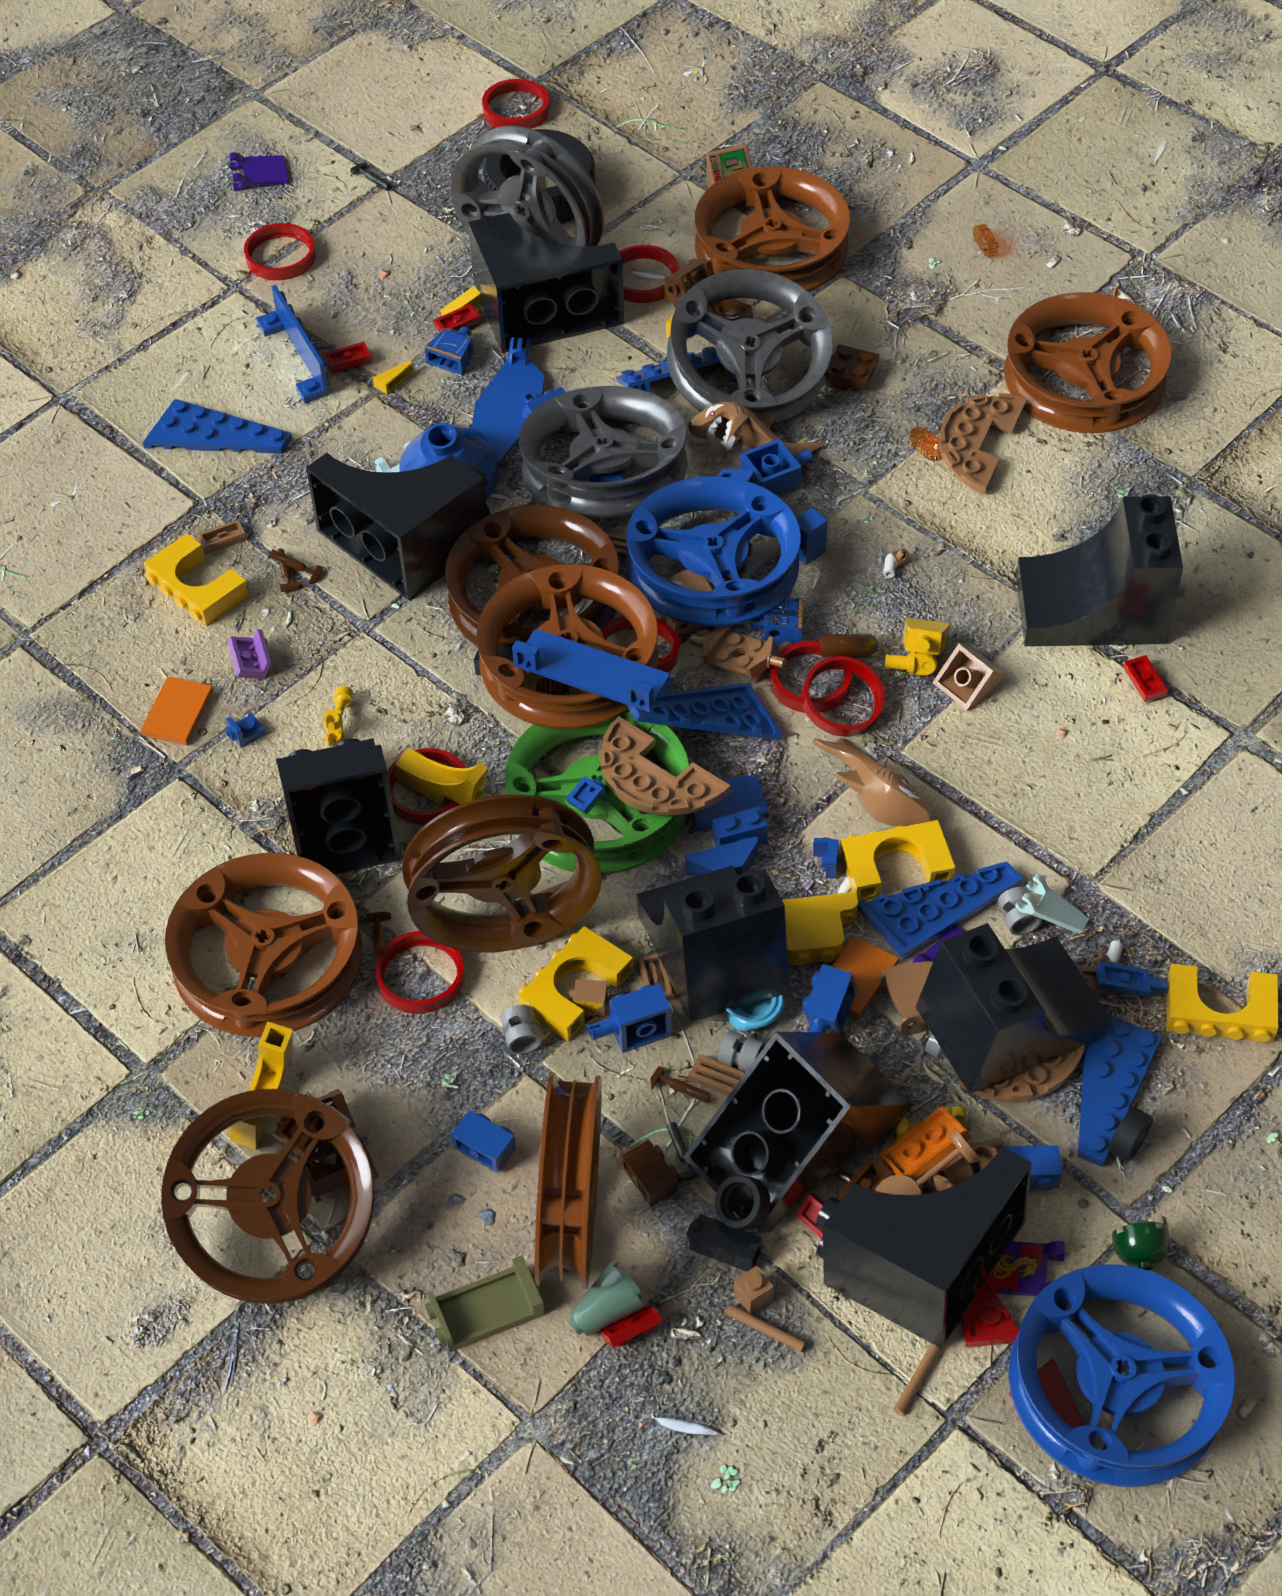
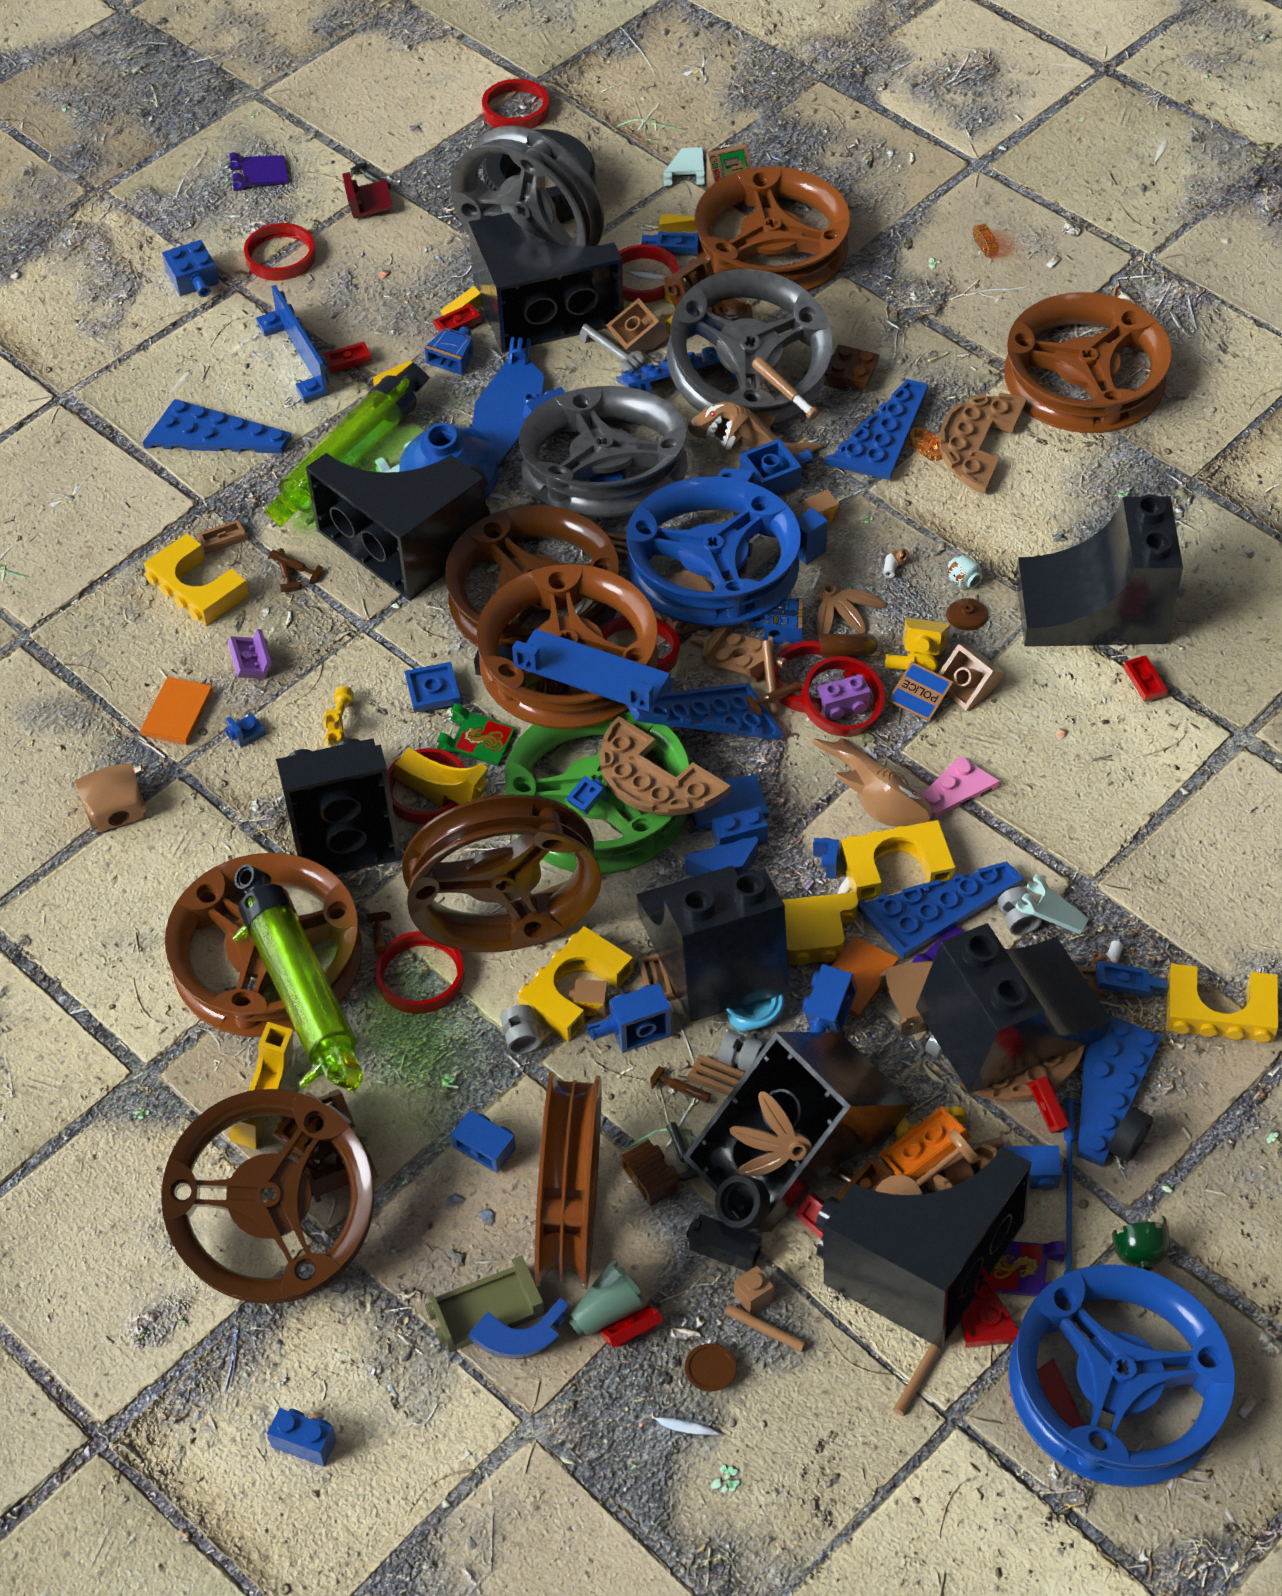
none -> medium nougat piece [75,763,147,832]
none -> blue brick [162,240,219,297]
none -> clear neon green piece [233,864,363,1090]
none -> clear neon green piece [264,362,430,528]
none -> blue brick [267,1407,337,1467]
none -> dark red bracket [342,172,393,219]
none -> blue plate [404,662,461,713]
none -> green flag [437,704,515,766]
none -> blue arch [468,1298,569,1359]
none -> light grey hinge [579,324,645,371]
none -> medium nougat slope [606,298,670,352]
none -> blue hinge [641,231,700,255]
none -> yellow piece [659,214,696,232]
none -> light aqua flag [664,147,705,186]
none -> reddish brown piece [684,1343,736,1392]
none -> medium nougat plant [730,1091,812,1176]
none -> reddish brown piece [746,681,802,715]
none -> medium nougat piece [752,357,819,420]
none -> medium nougat bar [762,640,779,713]
none -> medium nougat brick [802,490,840,524]
none -> medium nougat plant [816,584,886,640]
none -> medium lavender bracket [817,674,871,721]
none -> blue wing [826,379,928,480]
none -> piece [887,661,953,722]
none -> bright pink wing [921,756,1000,819]
none -> reddish brown piece [946,598,988,631]
none -> light aqua head [948,555,982,590]
none -> red plate [1027,1075,1069,1133]
none -> blue piece [1063,1097,1076,1275]

